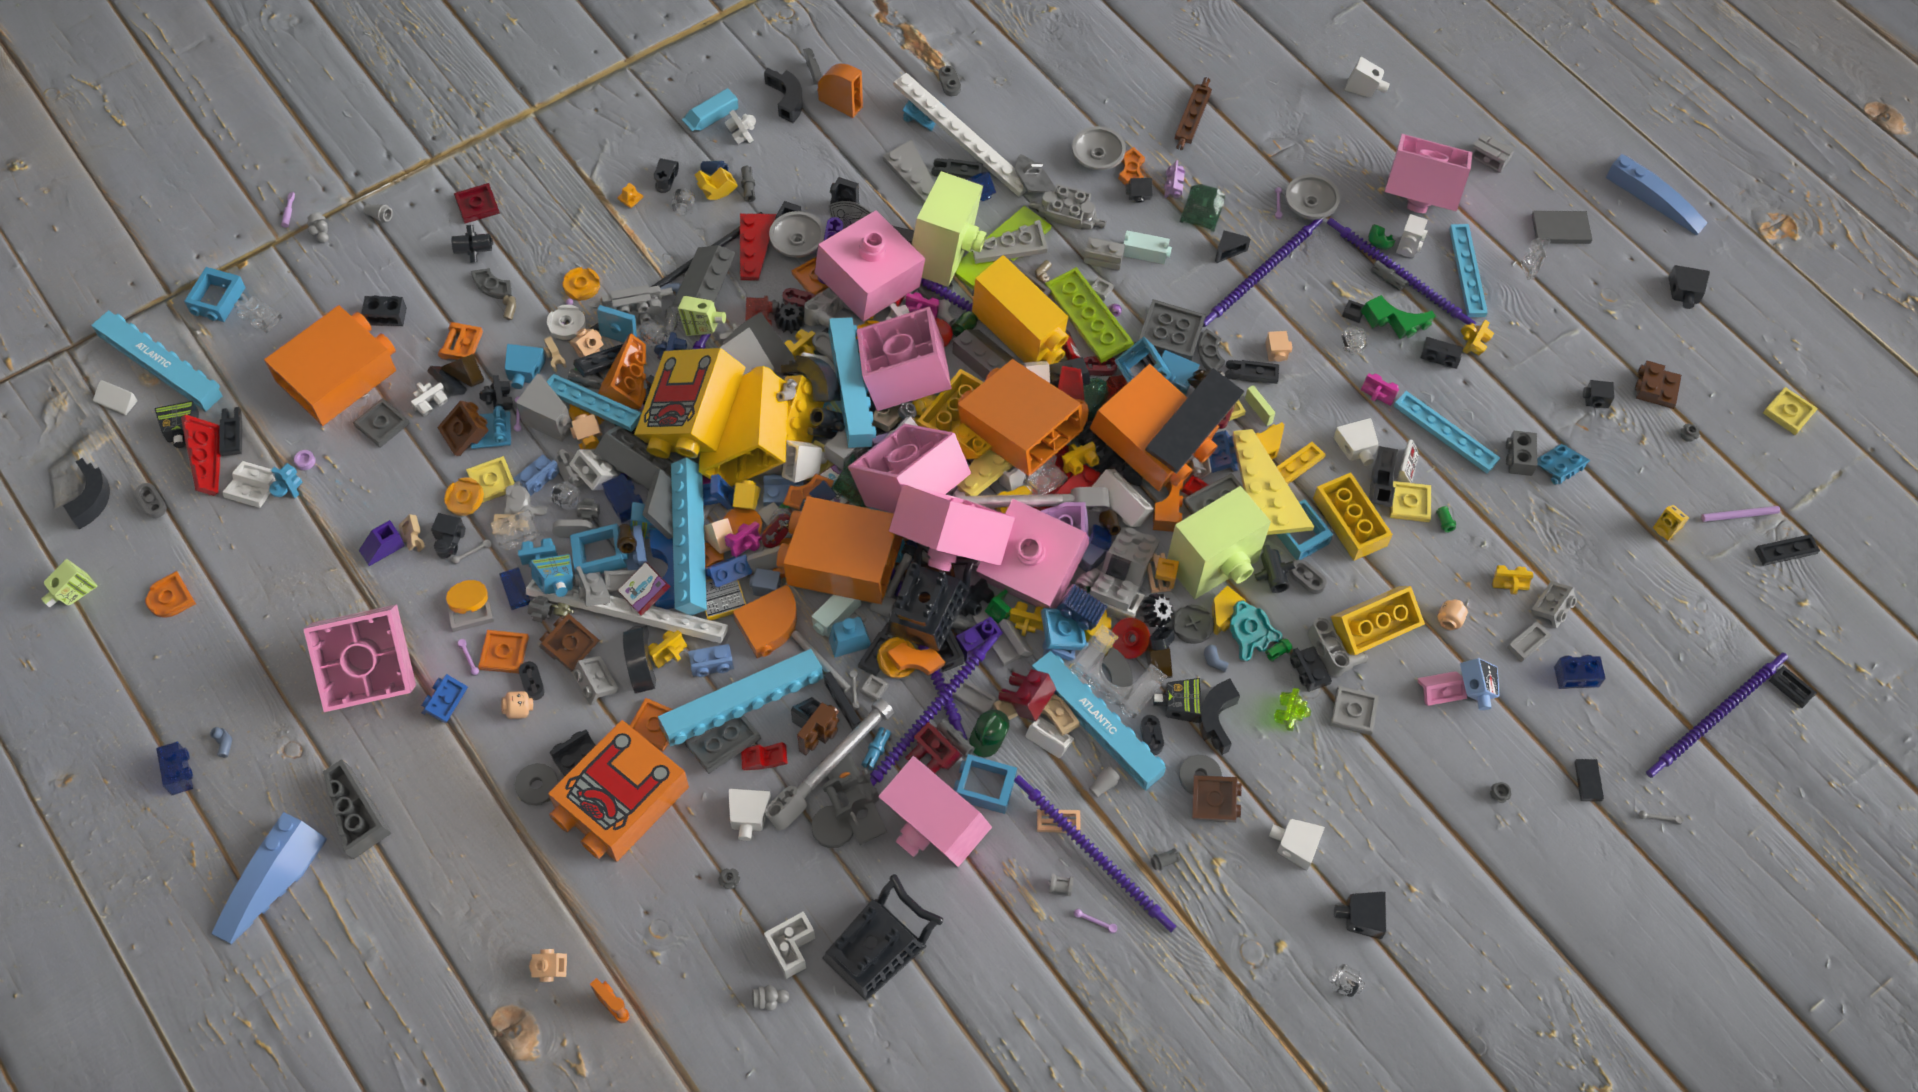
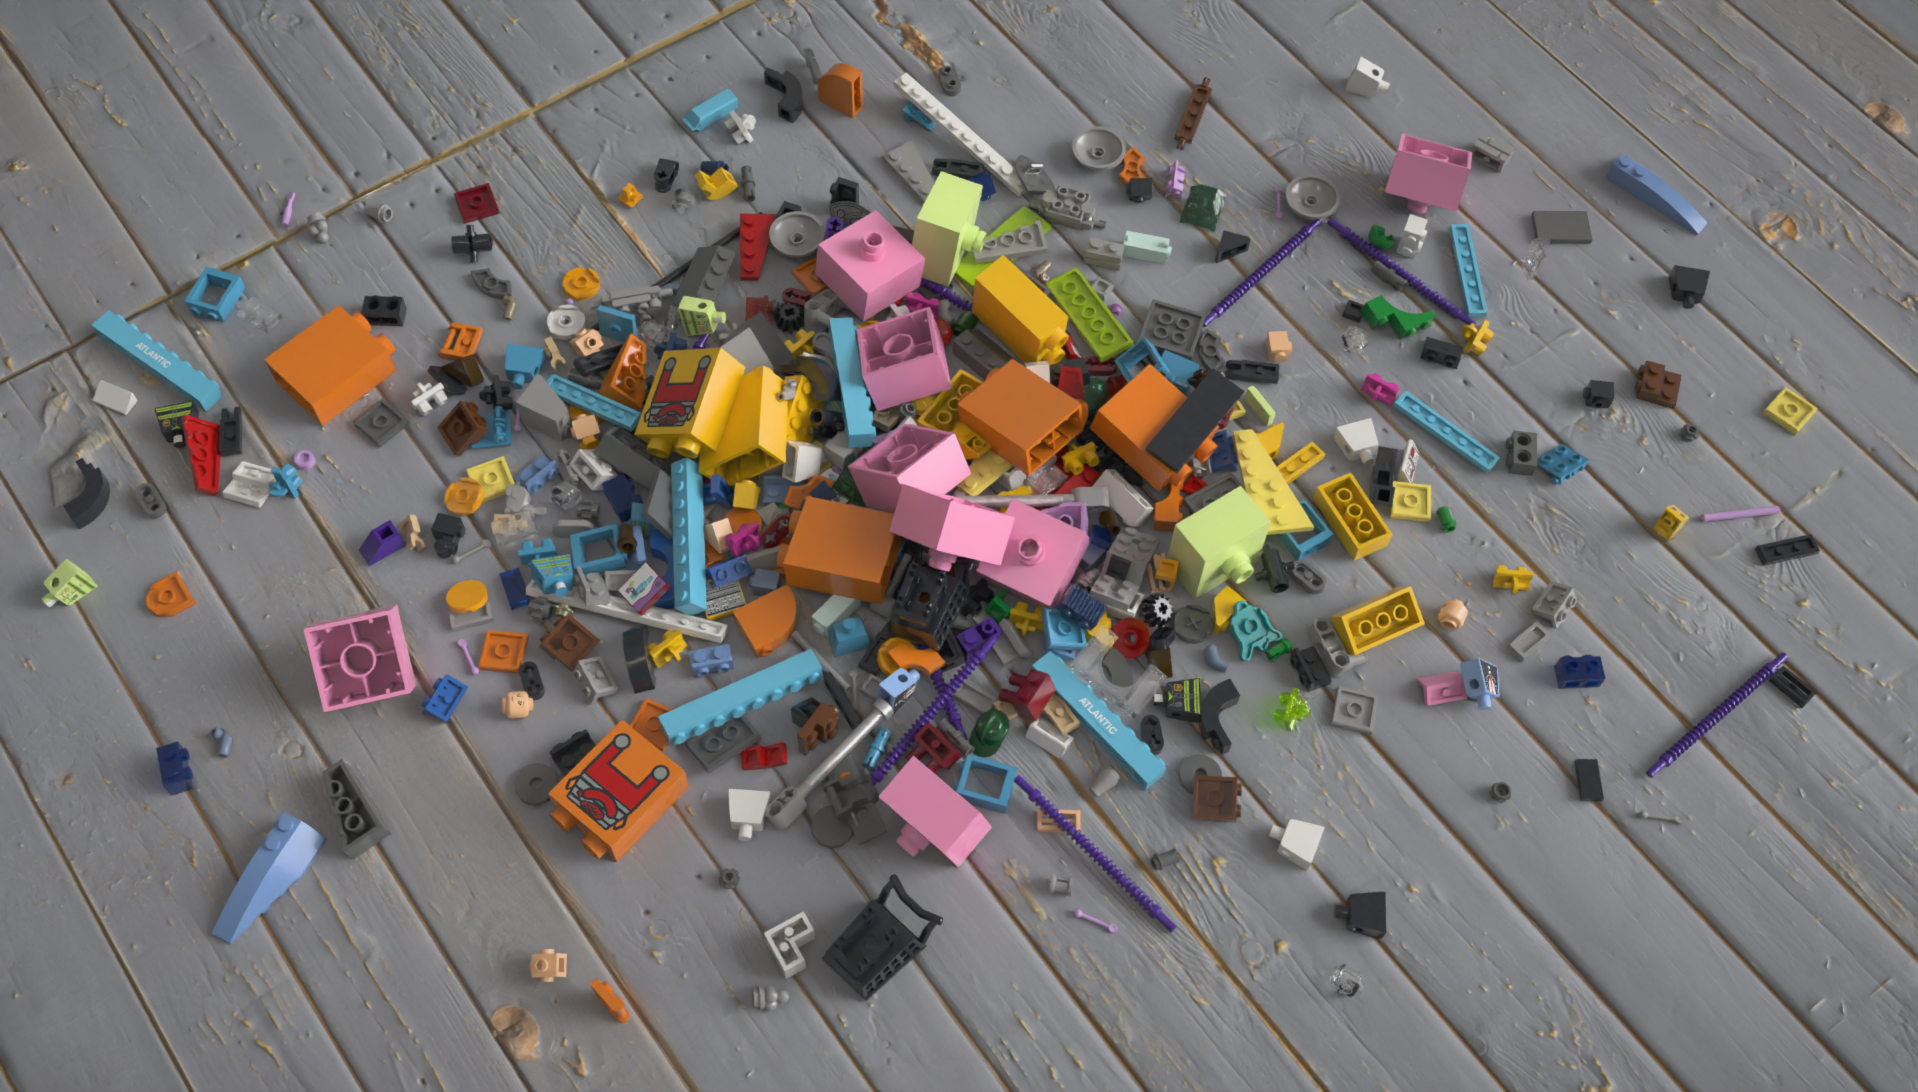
none -> light blue torso [876,668,920,718]

